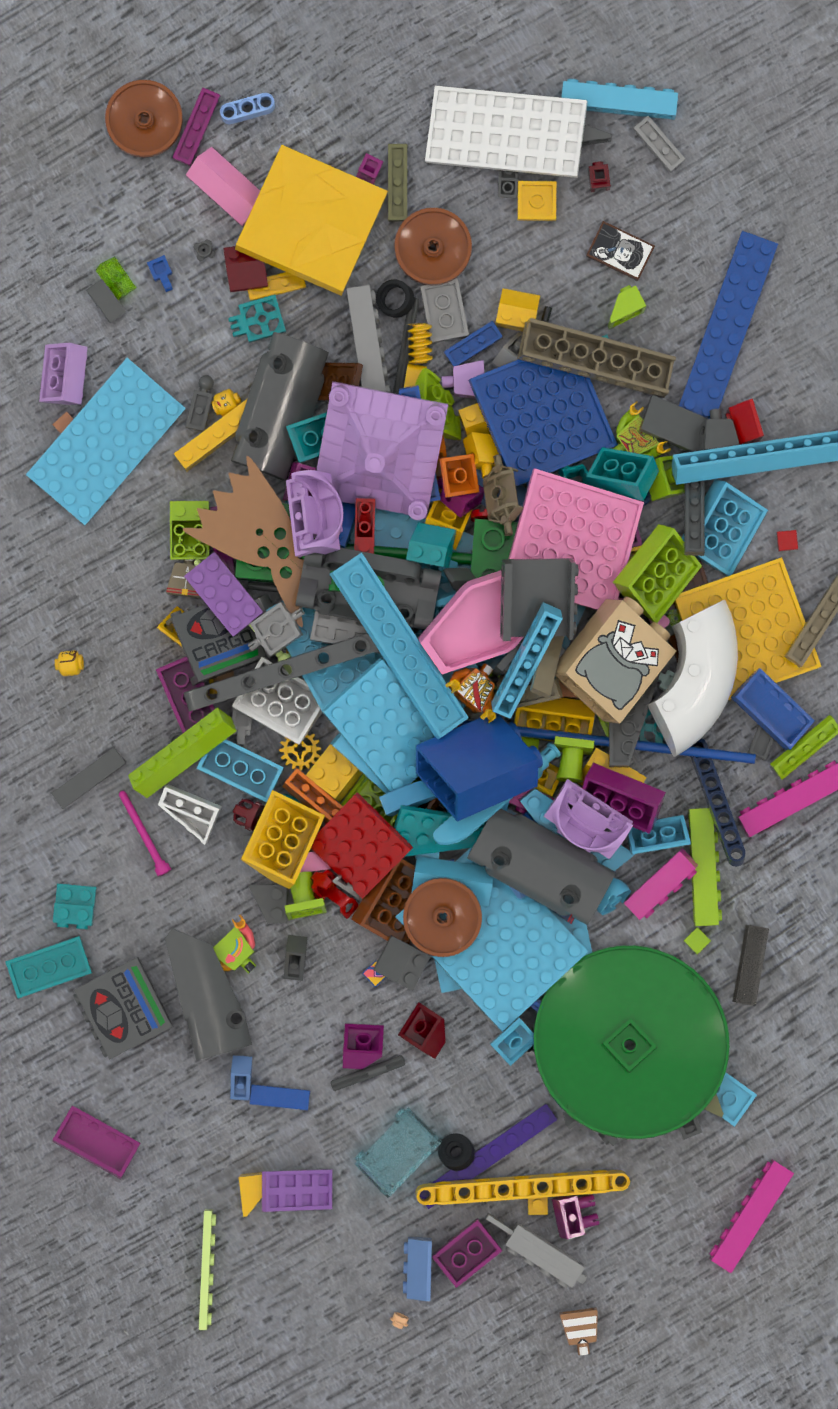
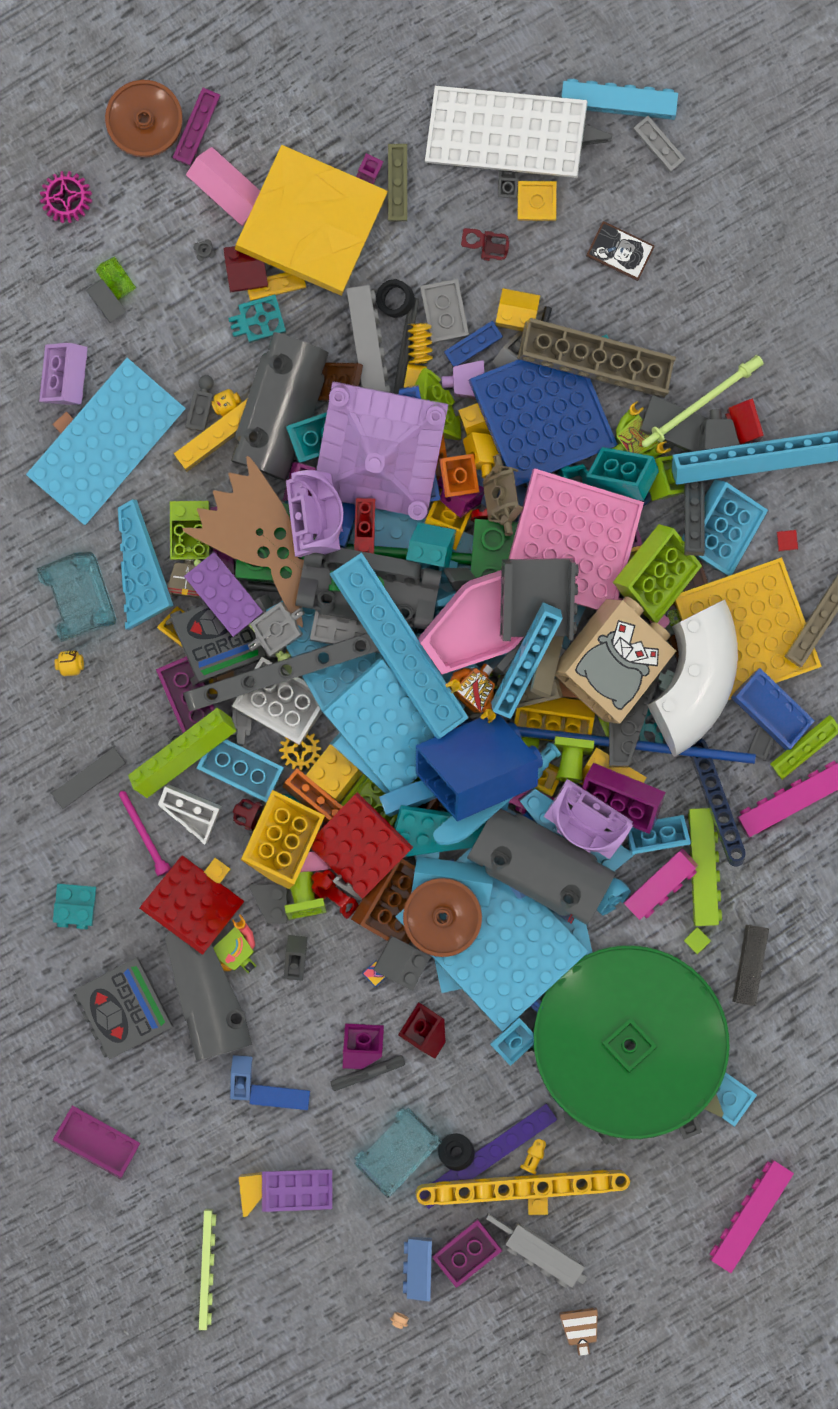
teal plate [5,936,92,998] -> none
blue plate [147,255,173,292] -> none
light blue beam [220,93,275,124] -> none
dark orange dish [395,208,472,285] -> none
magenta brick [552,1194,599,1239] -> none
dark red window [588,161,611,192] -> none
lime slope [608,285,646,330] -> none
blue plate [679,231,778,419] -> none
none -> clear light blue windscreen [37,552,116,642]
none -> dark pink gear [40,171,92,223]
none -> medium azure wing [118,499,174,630]
none -> red plate [139,855,244,955]
none -> yellow plate [204,858,231,884]
none -> dark red piece [461,228,510,261]
none -> yellow piece [520,1139,546,1175]
none -> yellowish green bar [642,355,764,447]

